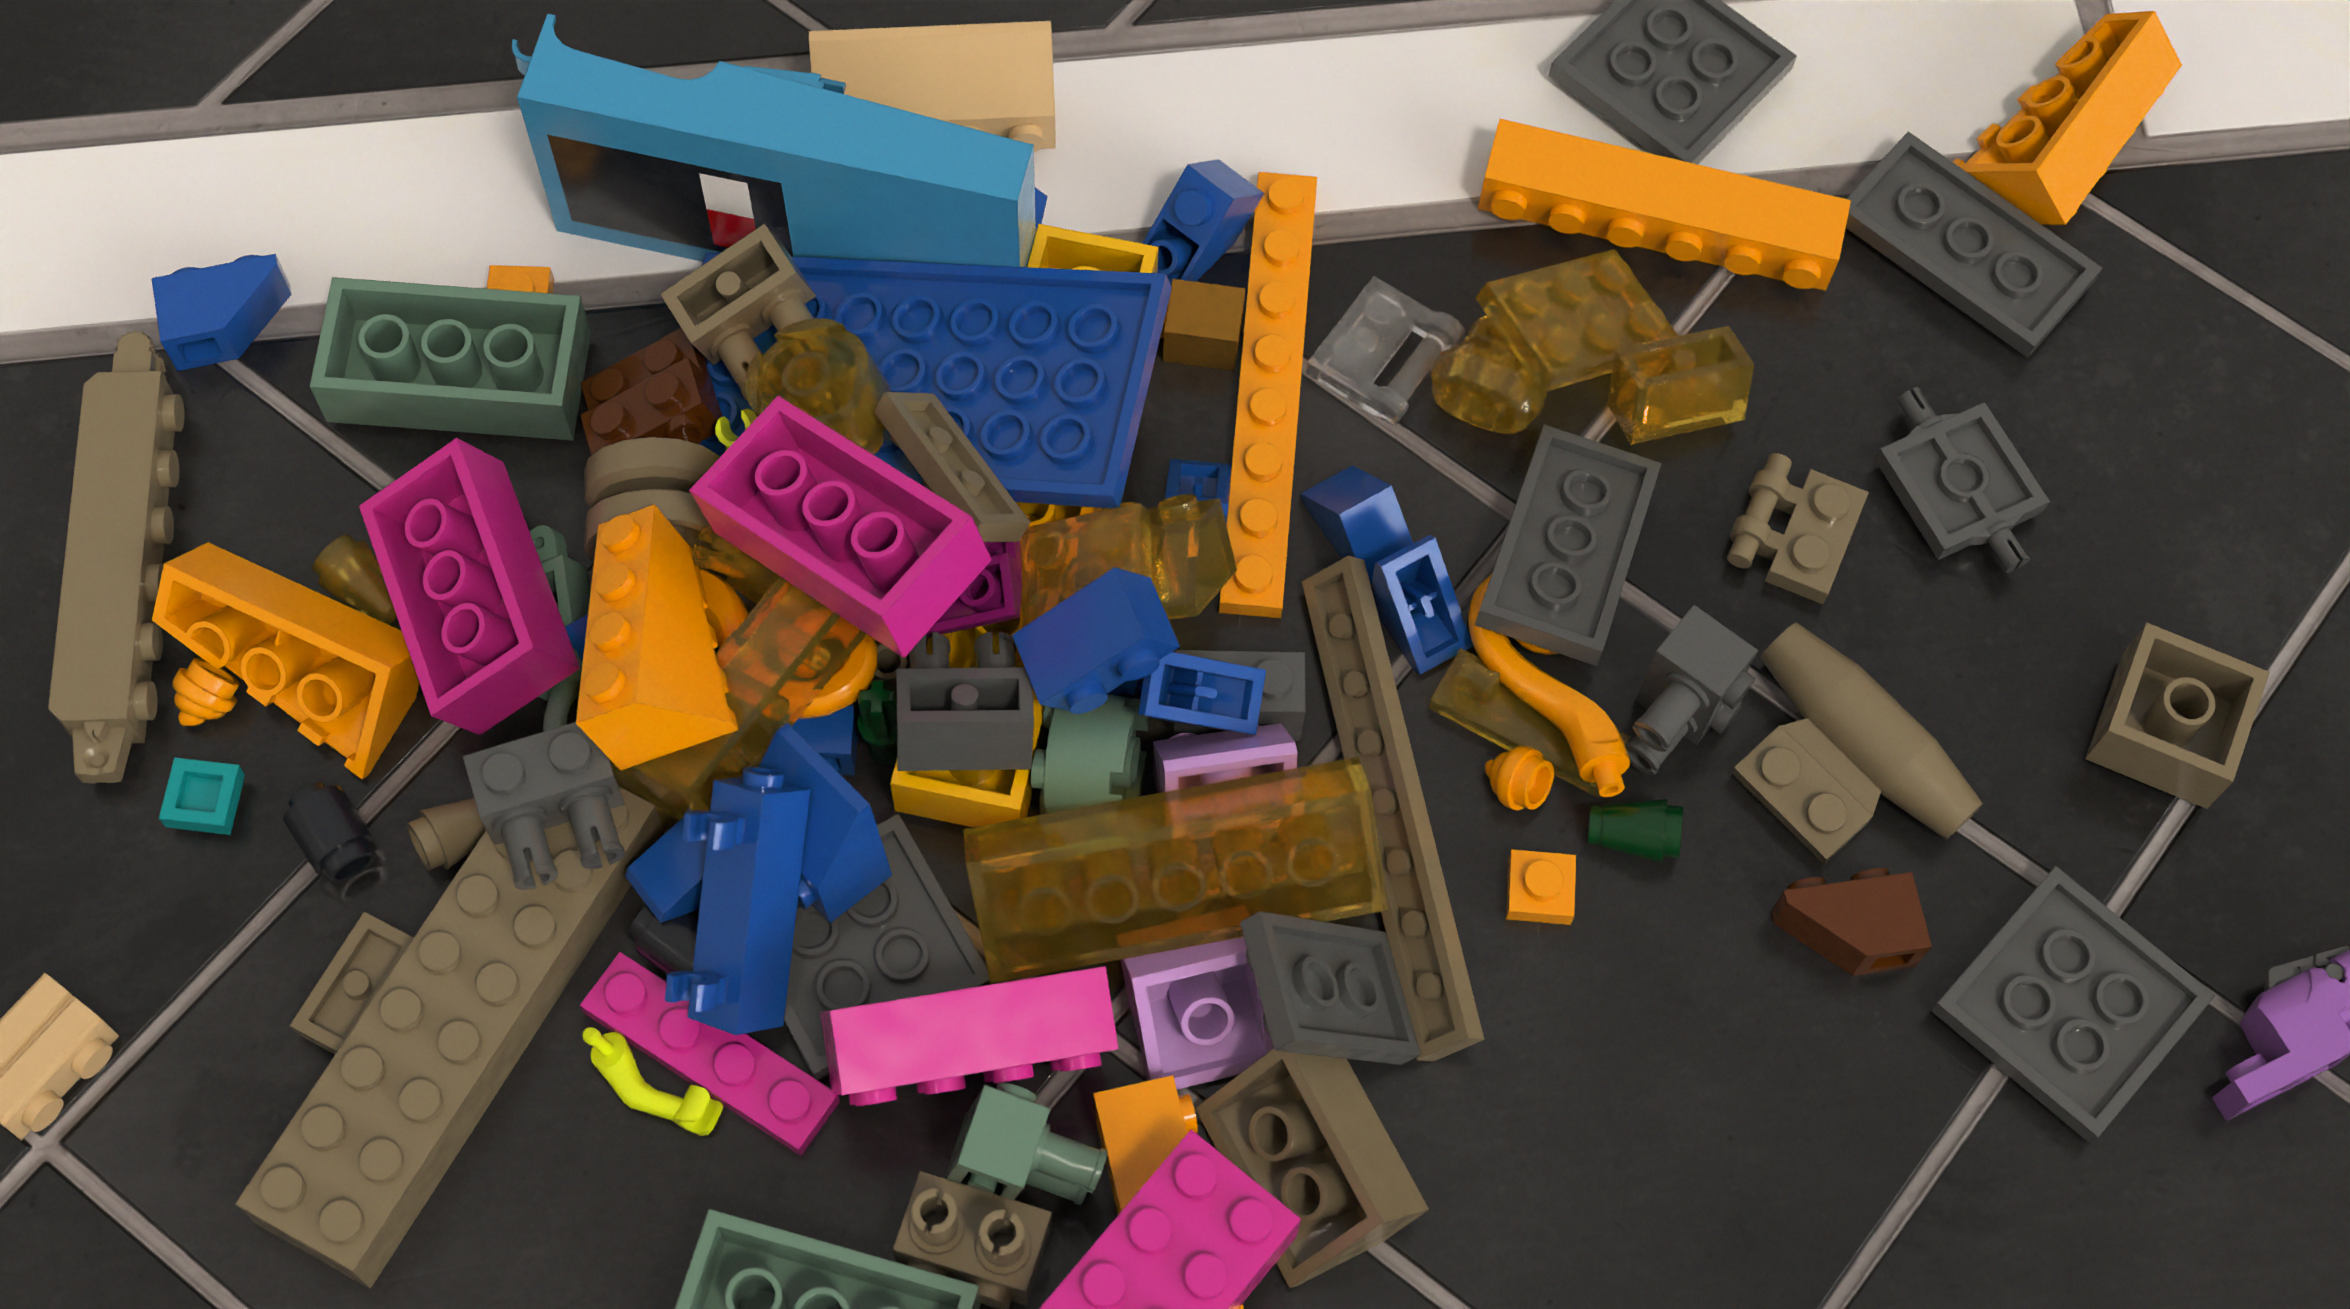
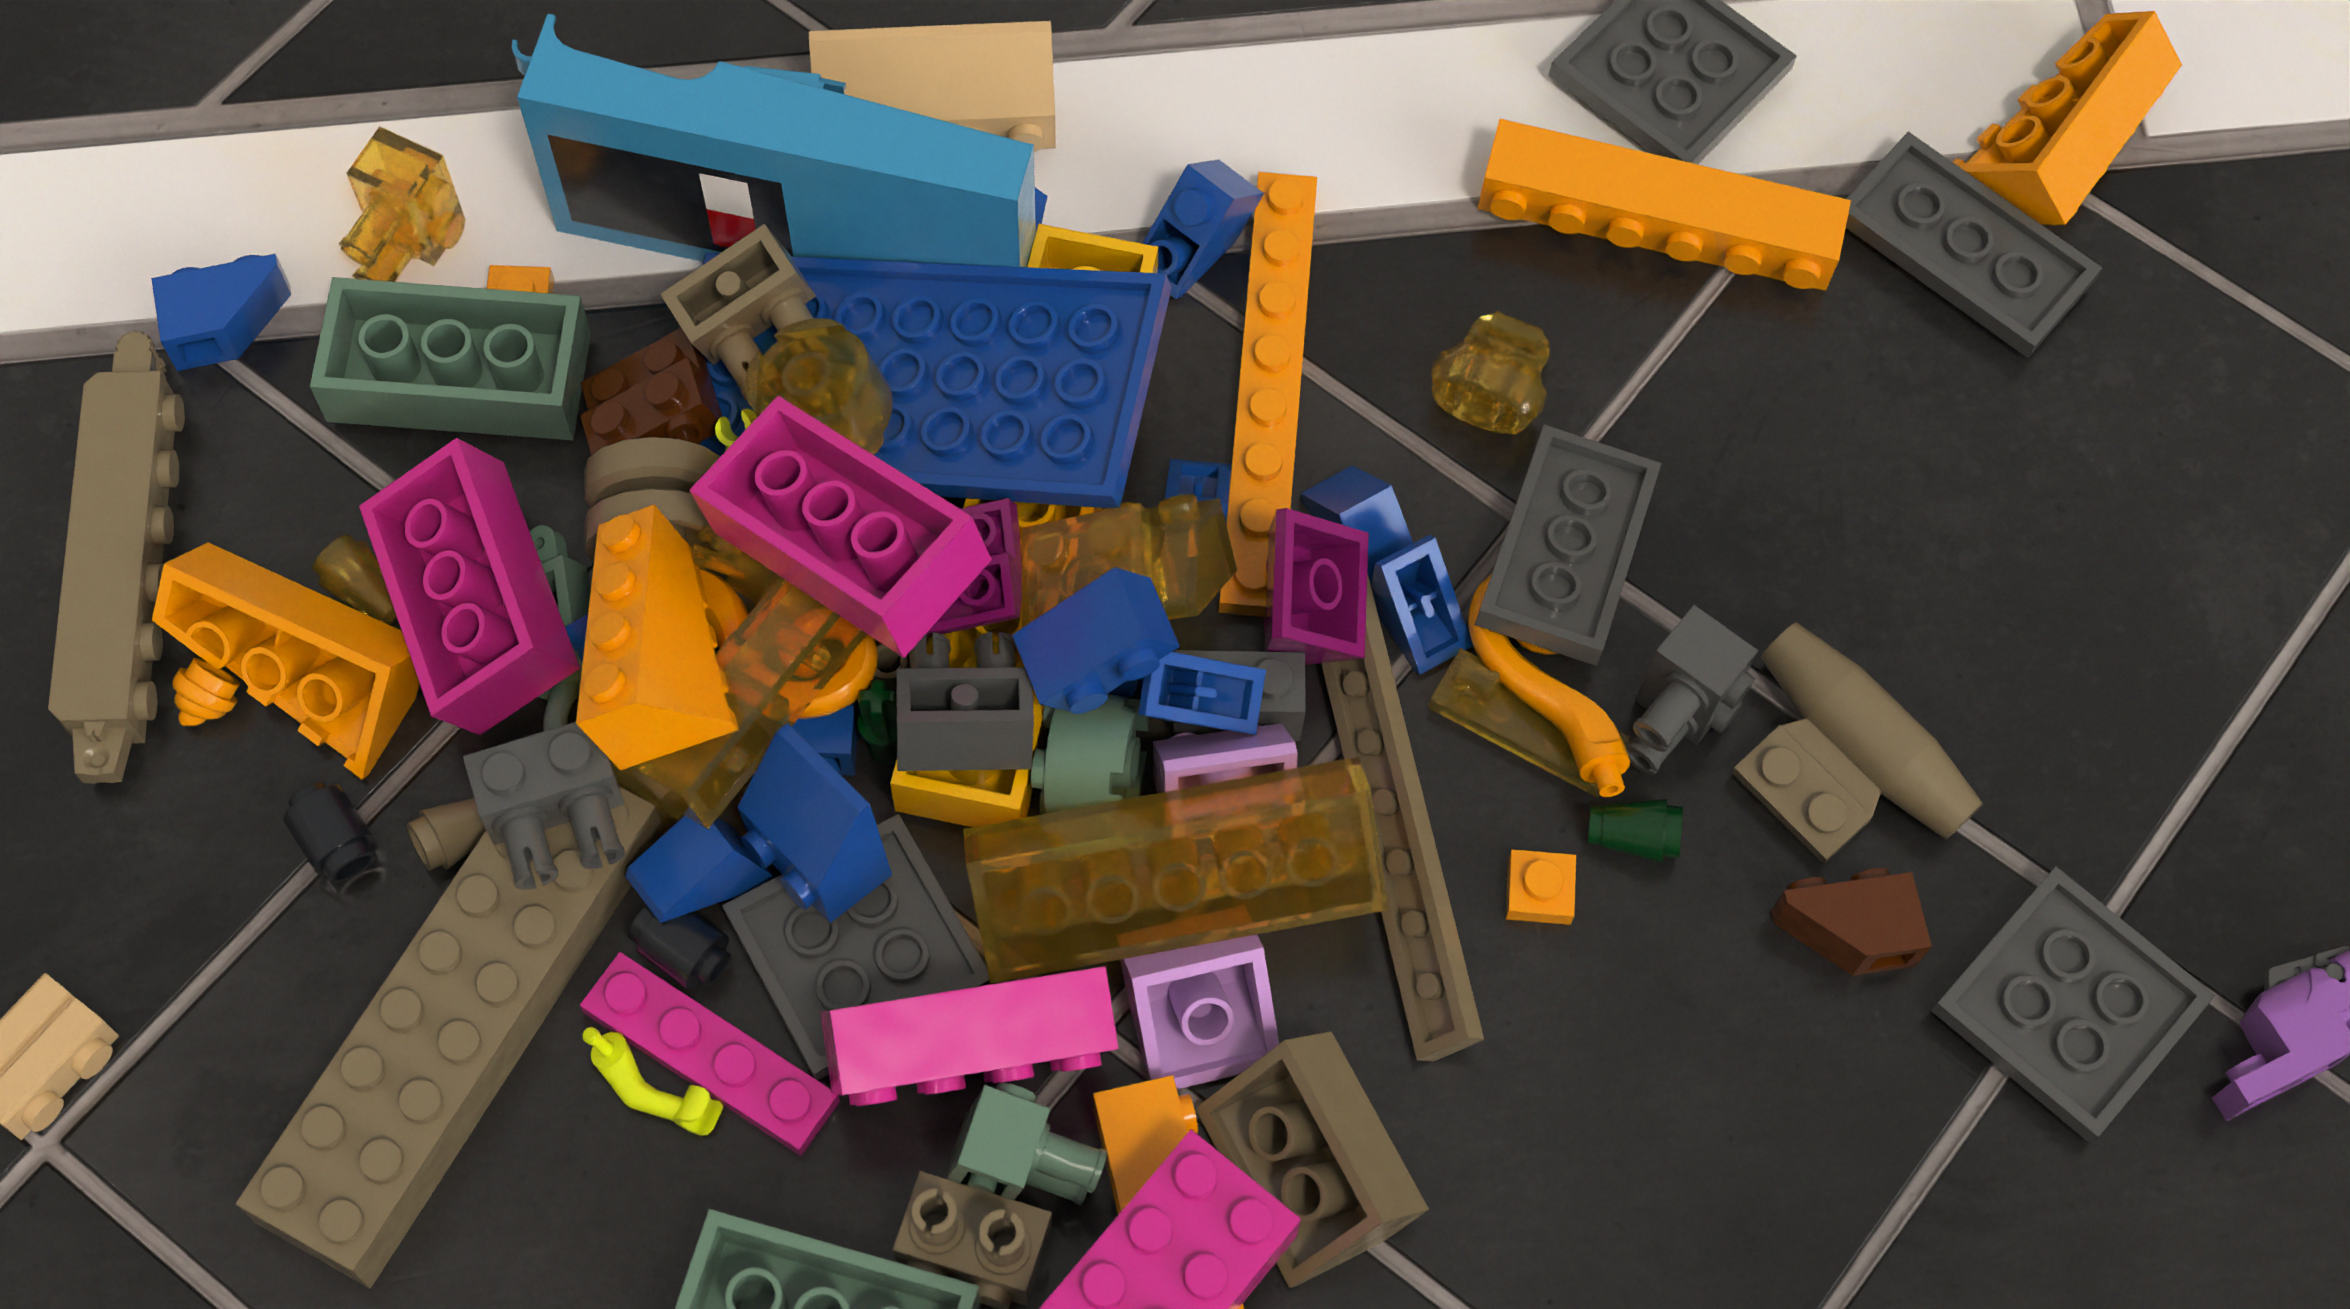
teal plate [159,757,246,835] -> none
dark tan plate [289,912,414,1054] -> none
blue brick [664,767,811,1035] -> none
dark tan plate [874,392,1031,543] -> none
pearl gold brick [1160,279,1245,371] -> none
dark grey plate [1240,911,1421,1065] -> none
clear plate [1306,276,1465,425] -> none
clear yellow plate [1475,249,1682,393] -> none
light orange plate [1485,746,1554,811] -> none
clear yellow brick [1607,326,1754,444] -> none
dark tan plate [1727,453,1869,605] -> none
dark grey plate [1874,387,2050,573] -> none
dark tan brick [2085,622,2270,809] -> none
none -> clear yellow brick [339,126,466,282]
none -> magenta slope [1264,508,1369,665]

